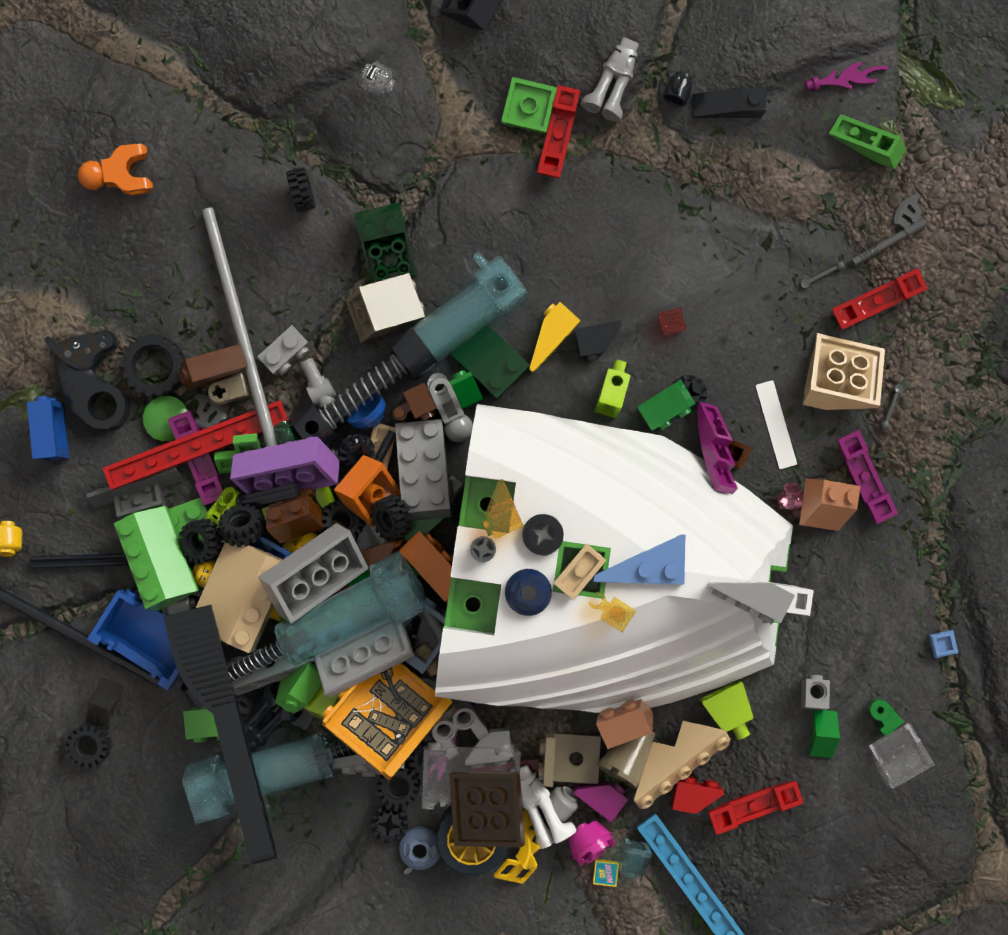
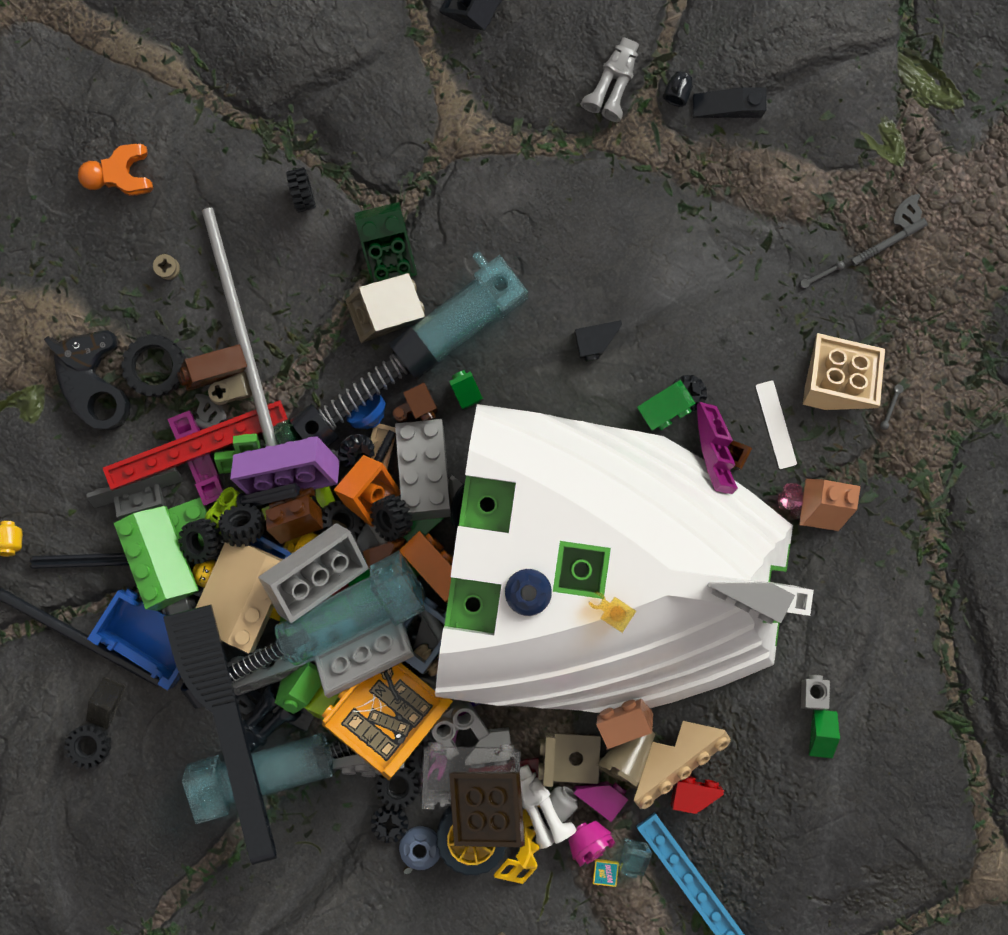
blue window [27,396,70,461] -> none
bright green dish [143,396,188,442] -> none
bright green slope [183,707,219,743] -> none
light grey brick [257,325,311,376] -> none
light grey pin [300,358,339,423] -> none
clear head [360,61,396,97] -> none
light grey piece [427,373,473,442] -> none
dark green slope [448,319,530,400] -> none
dark grey wheel [470,536,496,562] -> none
clear yellow slope [482,479,524,539] -> none
bright green plate [501,77,557,134] -> none
black gear [522,514,564,555] -> none
yellow slope [529,302,580,374] -> none
red slope [537,85,580,179] -> none
tan plate [553,543,606,600] -> none
medium blue wing [593,534,686,584] -> none
lime torso [594,360,631,419] -> none
clear red plate [657,307,687,337] -> none
lime torso [699,679,753,740] -> none
red slope [708,780,804,835] -> none
magenta piece [805,62,888,91] -> none
bright green slope [829,114,906,169] -> none
red slope [832,268,928,330] -> none
magenta slope [837,430,898,524] -> none
green leg [866,698,904,737] -> none
clear slope [868,723,935,788] -> none
medium blue tile [928,630,959,658] -> none
none -> dark tan wheel [153,254,180,280]

